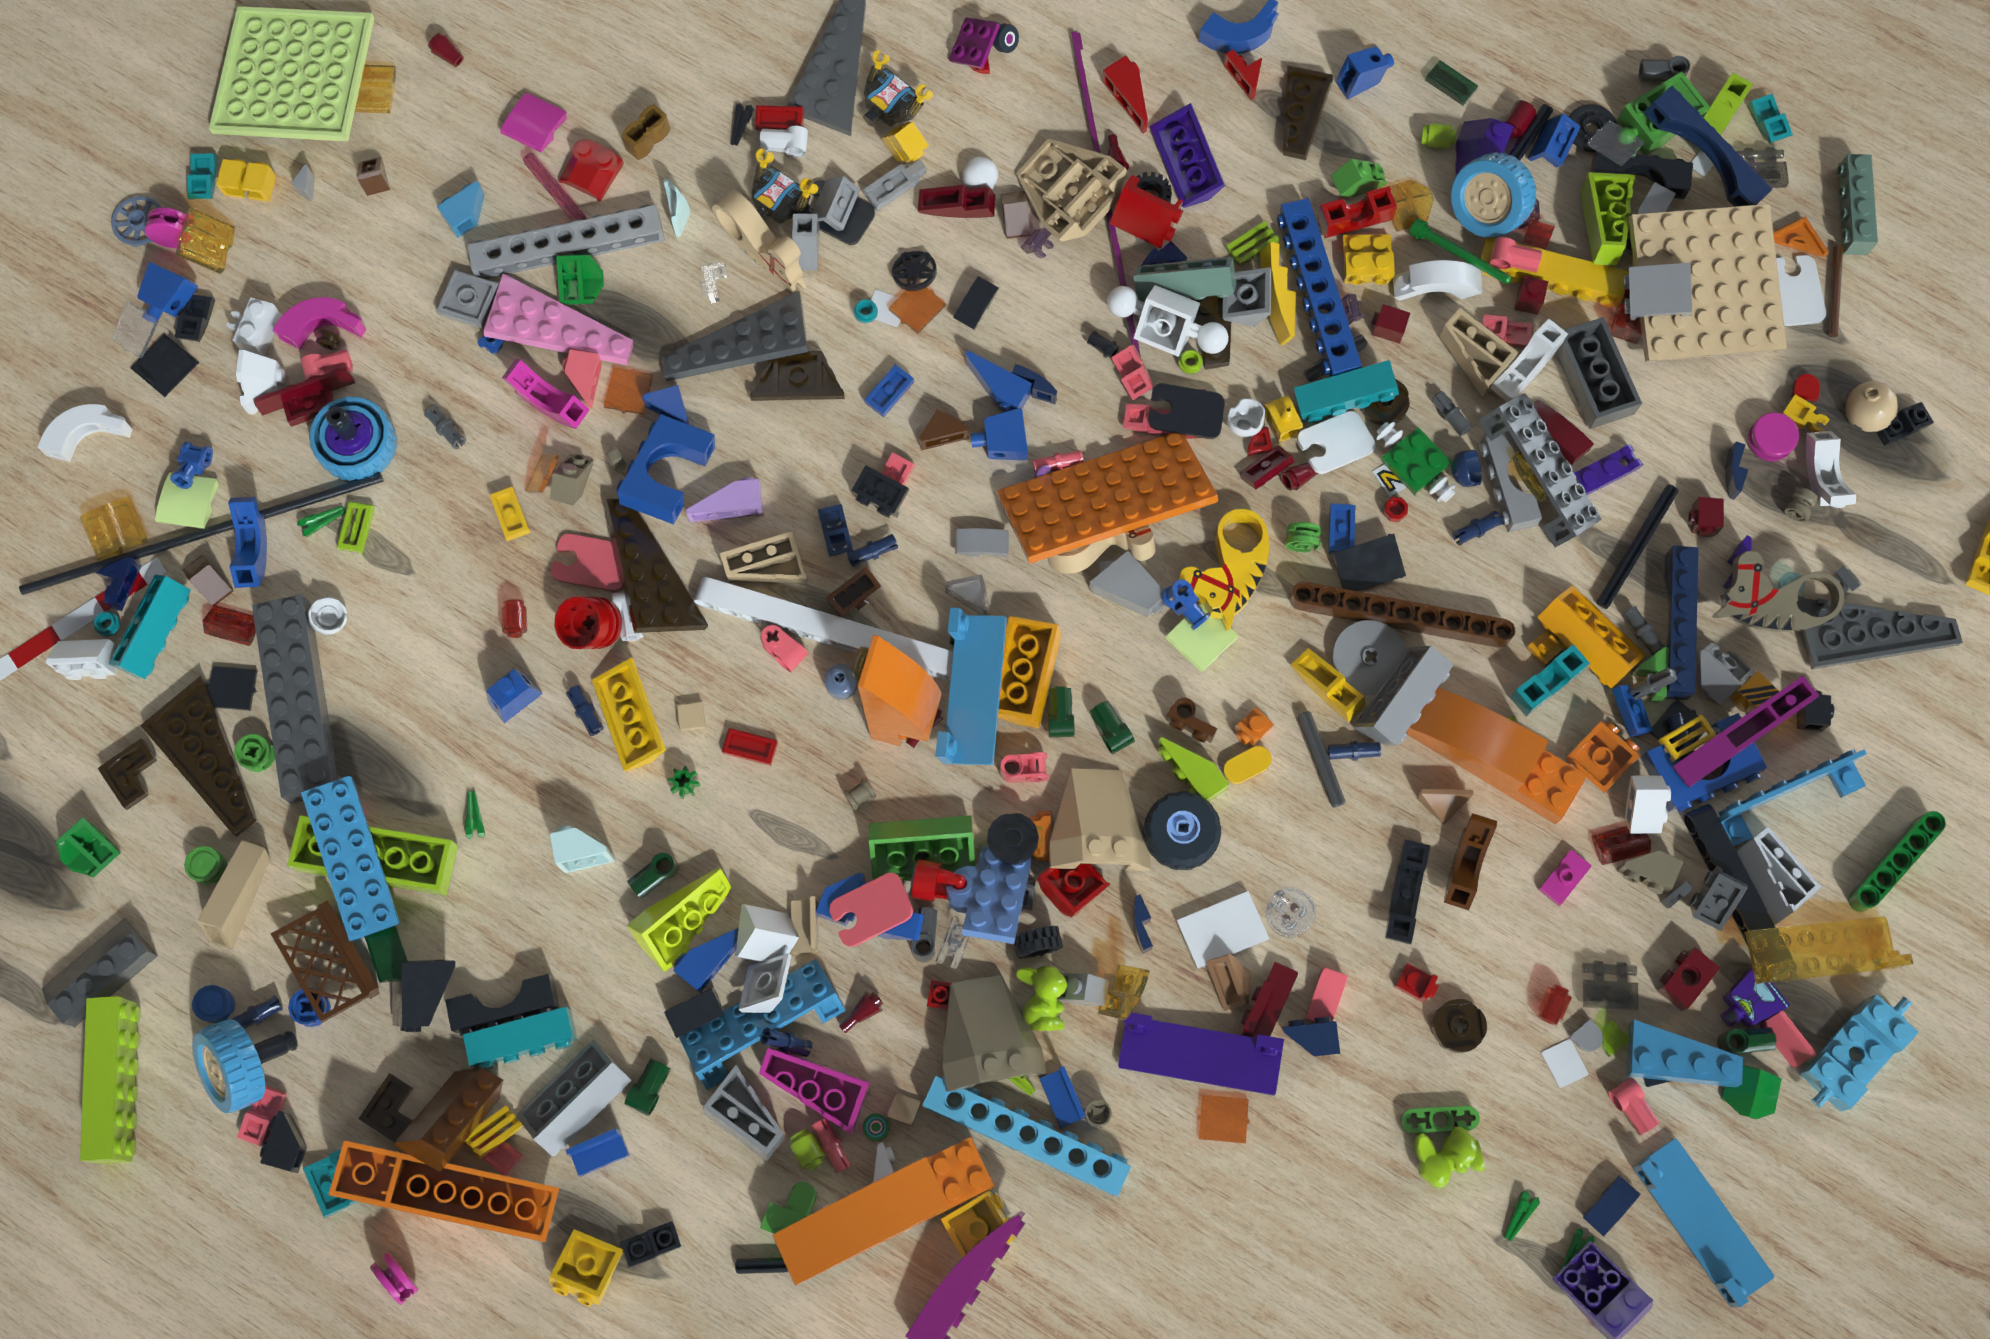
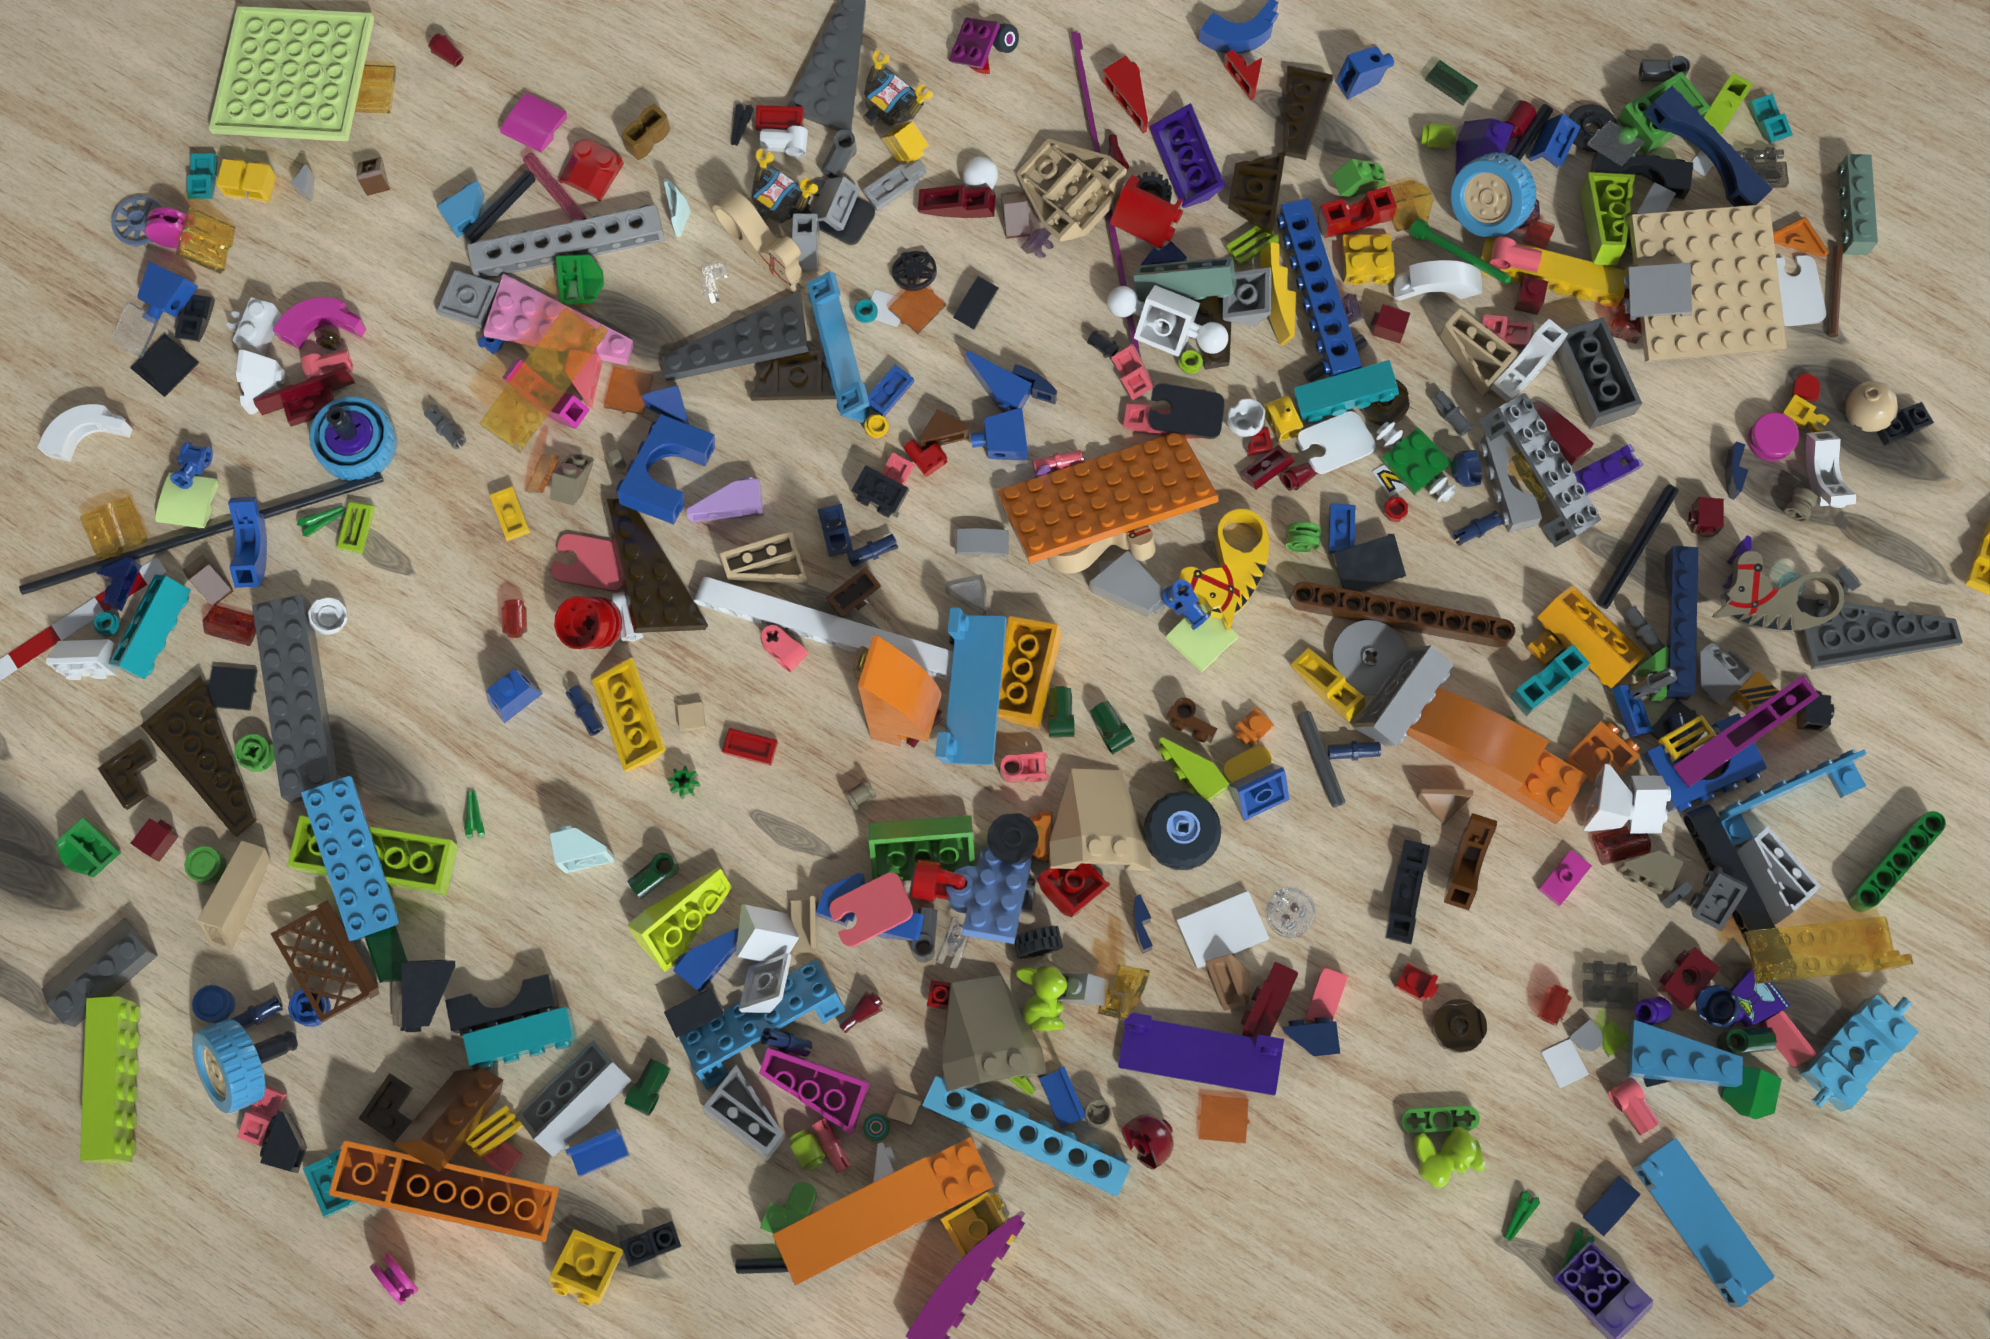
sand blue head [824,664,858,700] -> none
none -> dark red brick [130,818,178,862]
none -> black axle [464,170,536,244]
none -> clear yellow bracket [480,308,608,453]
none -> dark azure bracket [807,271,870,423]
none -> dark grey piece [821,129,857,178]
none -> yellow plate [864,414,889,439]
none -> red piece [903,439,948,477]
none -> dark red cylinder [1122,1114,1174,1170]
none -> dark brown wing [1228,152,1285,234]
none -> blue slope [1228,763,1290,821]
none -> white slope [1583,764,1635,832]
none -> dark purple brick [1634,996,1672,1025]
none -> dark blue hair [1695,985,1741,1028]

